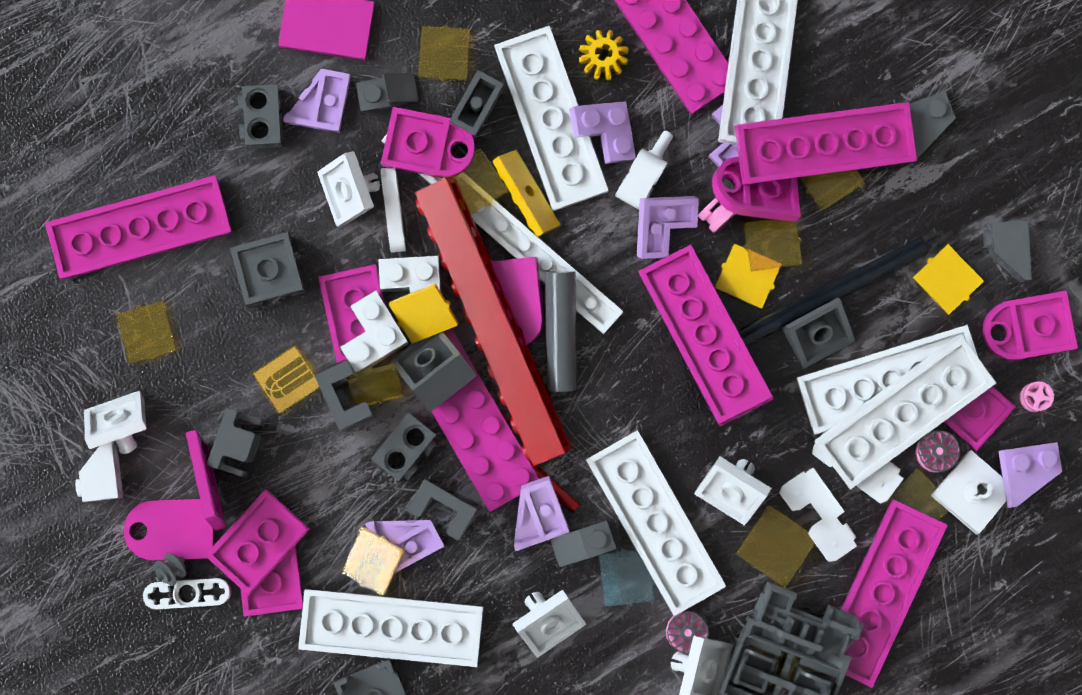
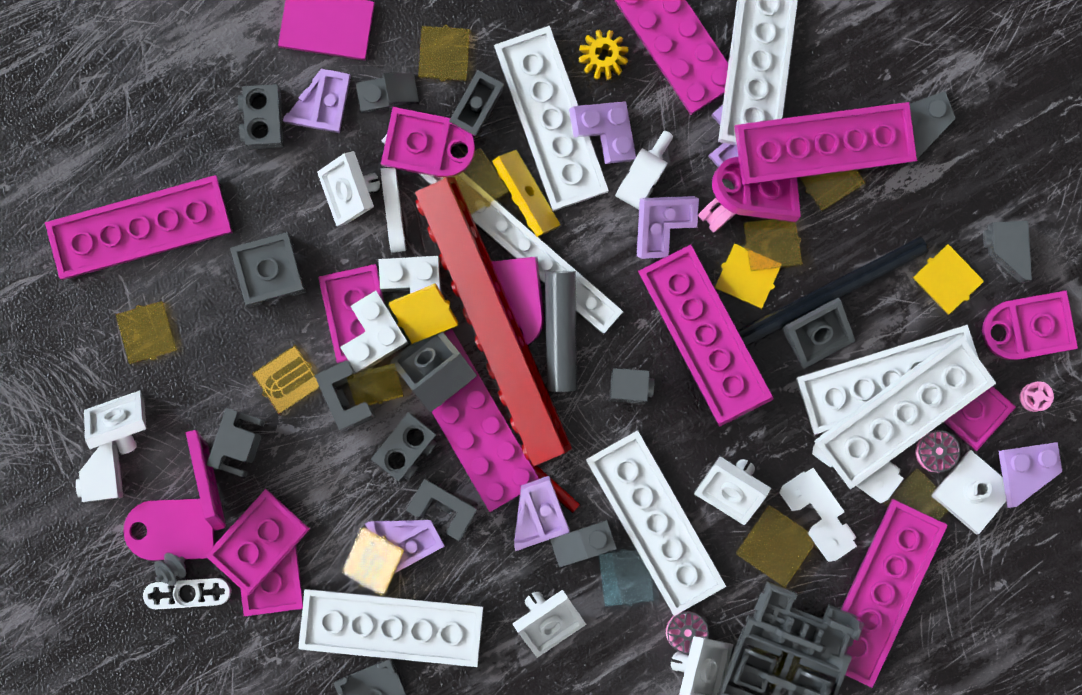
none -> dark grey brick [609,368,654,404]

